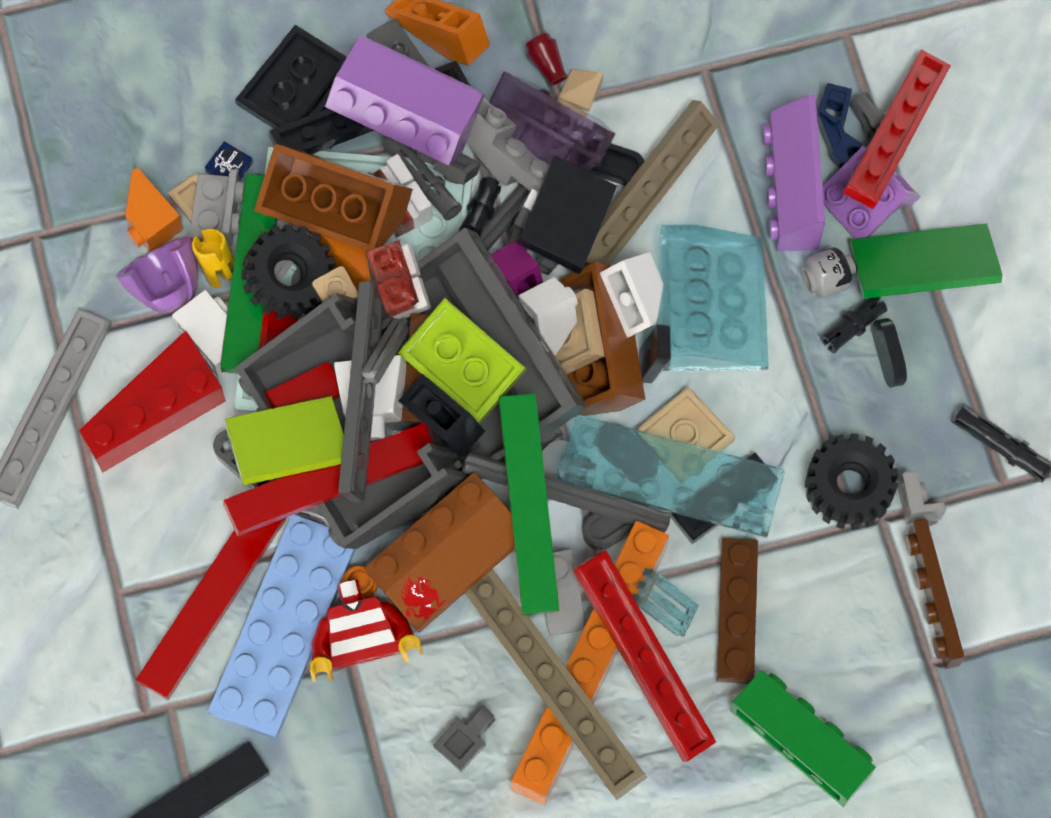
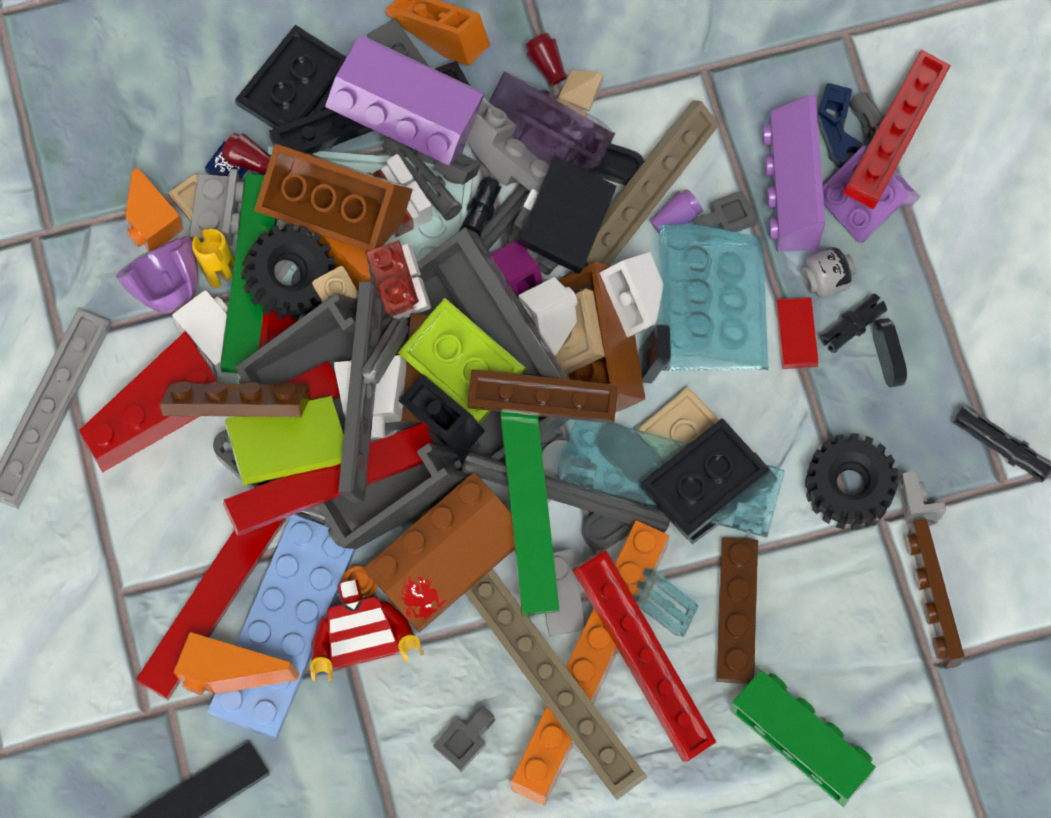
green tile [850,223,1003,299] -> none
none -> reddish brown plate [160,382,311,417]
none -> orange slope [173,632,300,695]
none -> dark red cone [222,133,271,175]
none -> reddish brown plate [467,369,618,424]
none -> black tile [640,418,770,540]
none -> medium lavender cone [650,189,703,237]
none -> dark grey plate [691,191,757,240]
none -> red tile [776,298,819,369]

